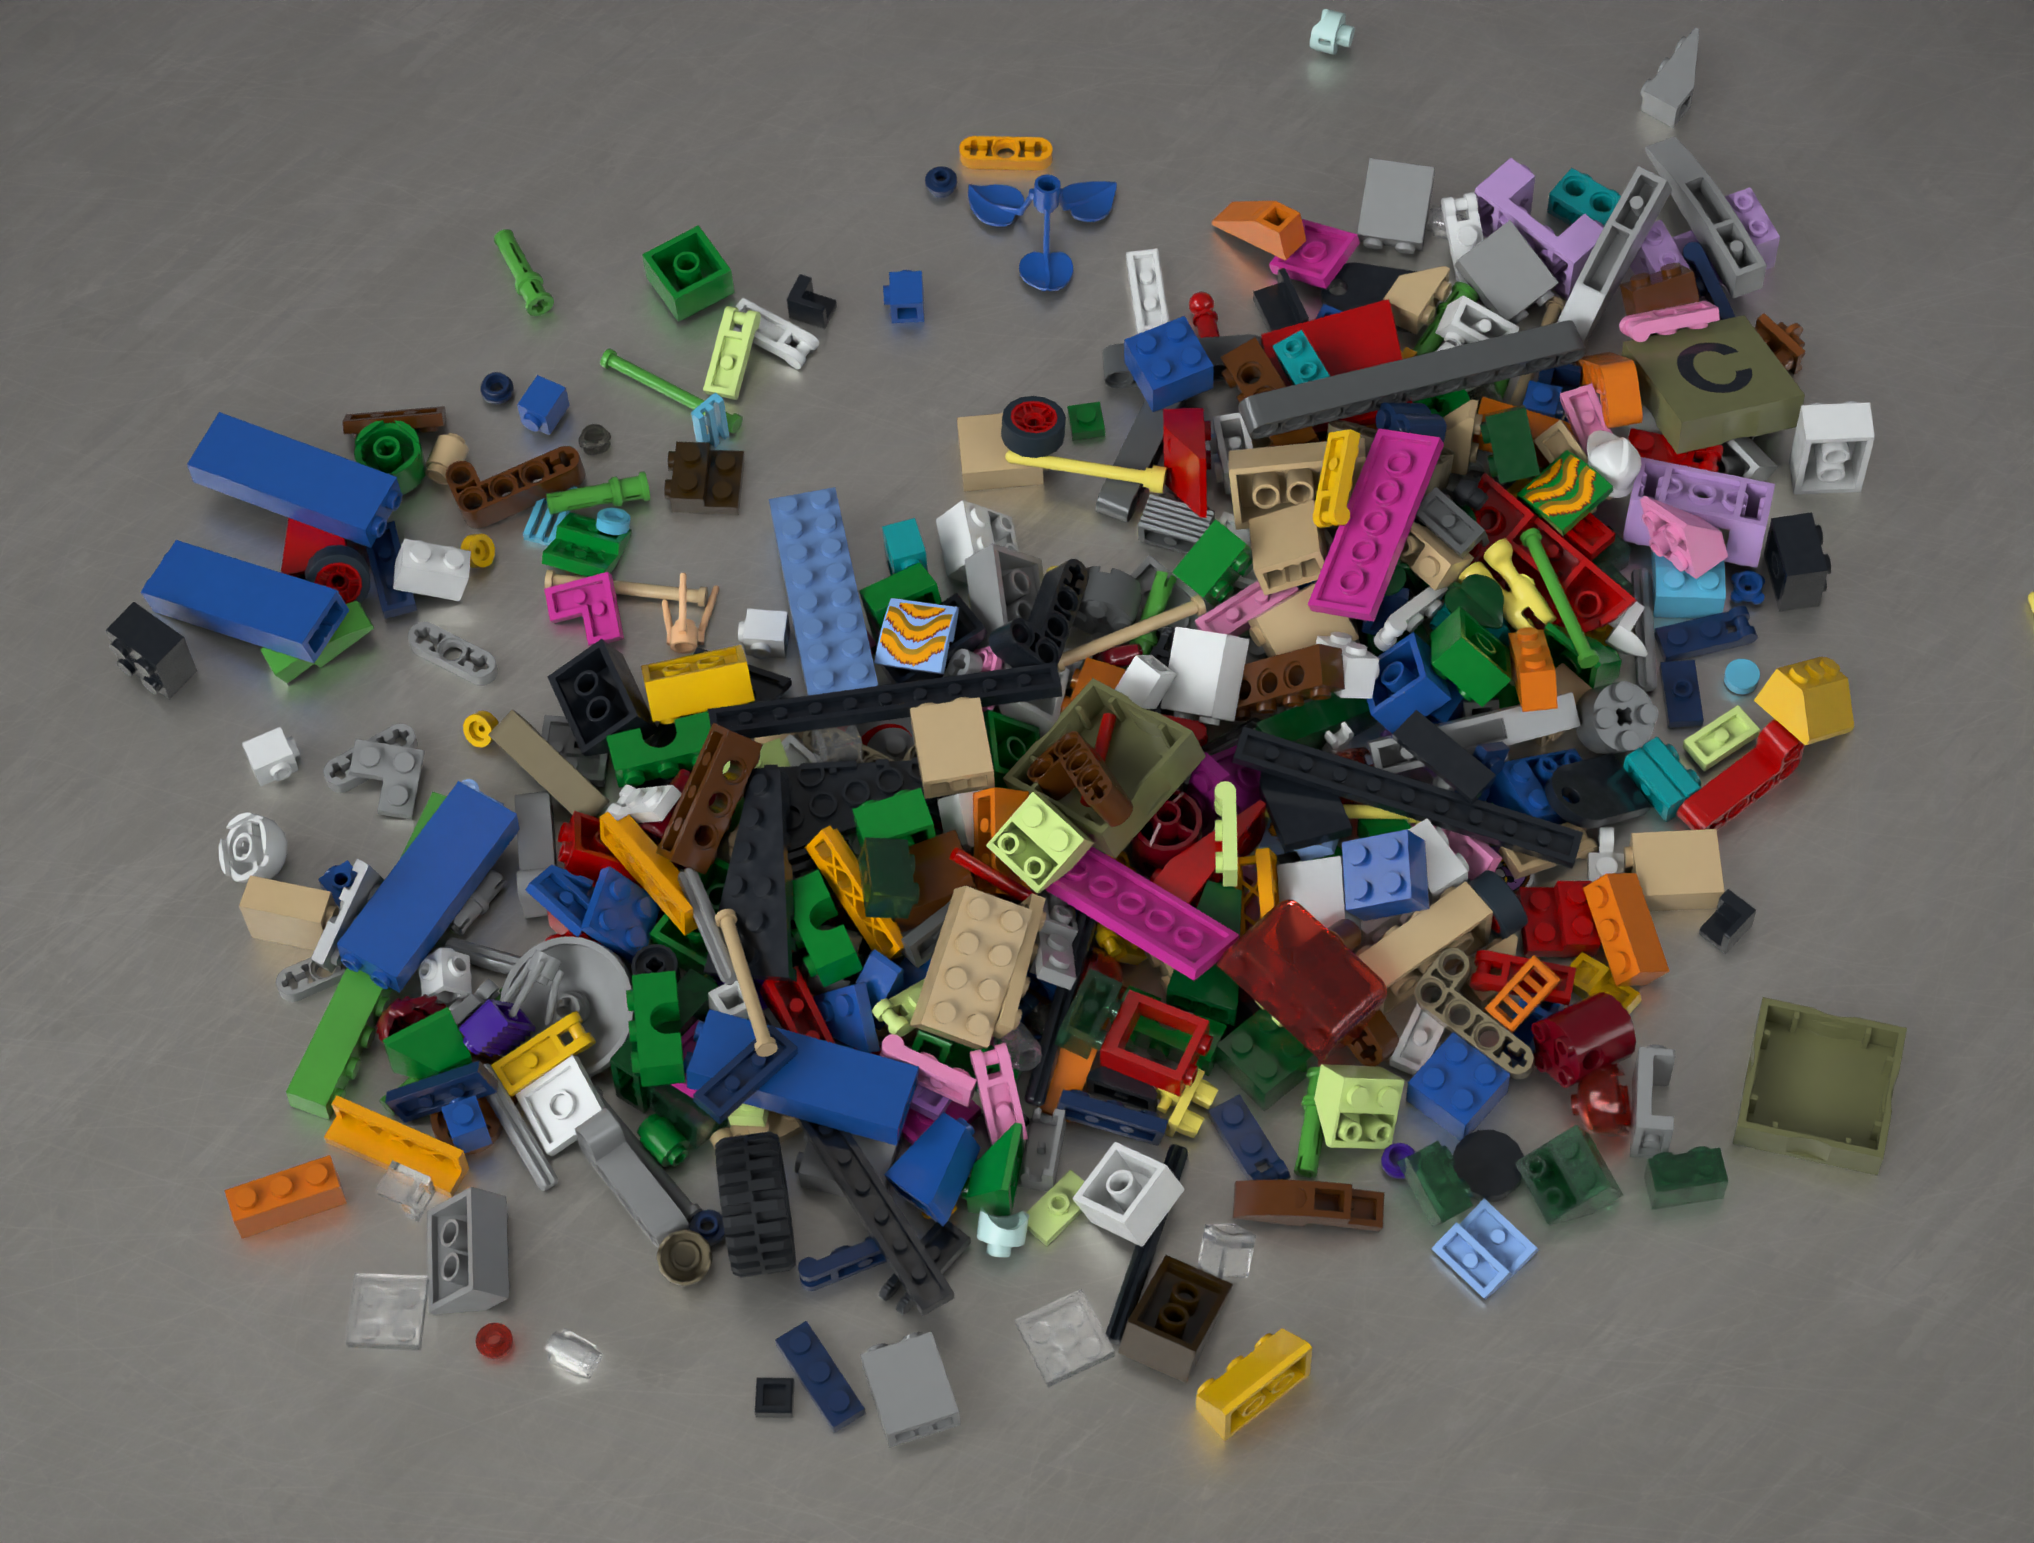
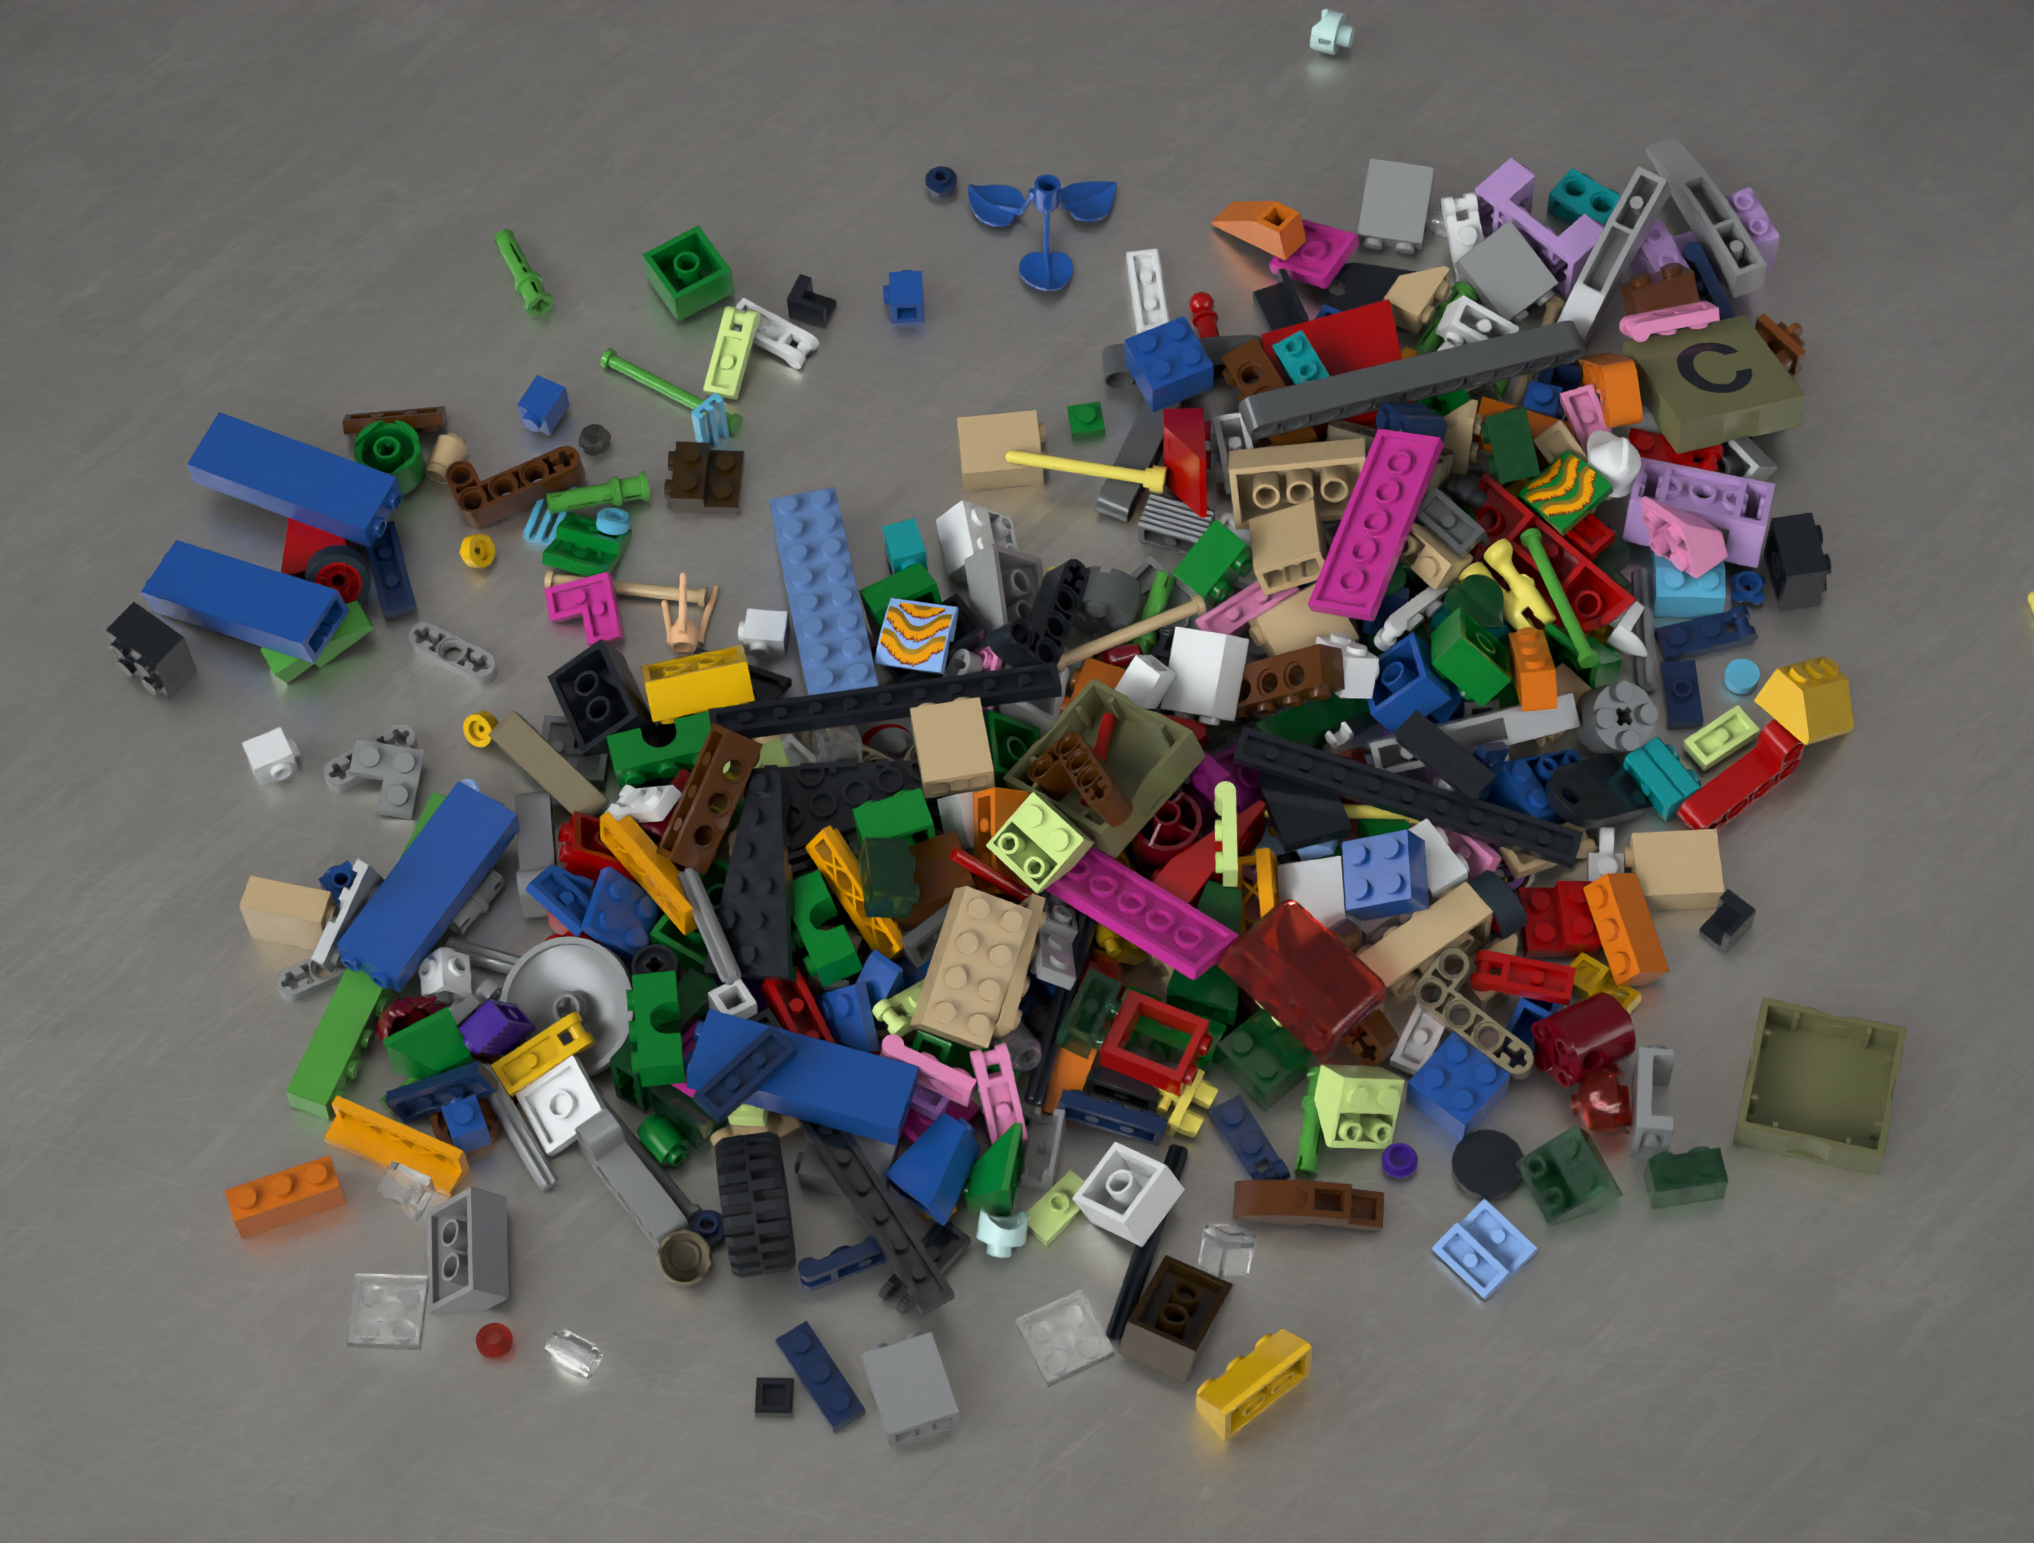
white cylinder [219,812,287,883] -> none
white brick [393,539,471,601] -> none
dark blue plate [480,372,514,404] -> none
light grey plant [500,950,564,1026] -> none
tan bar [715,909,778,1057] -> none
light orange beam [959,136,1053,170] -> none
black wheel [1001,396,1066,458] -> none
yellow plate [1313,429,1361,528] -> none
clear green brick [1397,1141,1474,1226] -> none
orange slope [1484,955,1562,1033] -> none
light grey slope [1640,27,1699,128] -> none
white brick [1789,401,1875,495] -> none

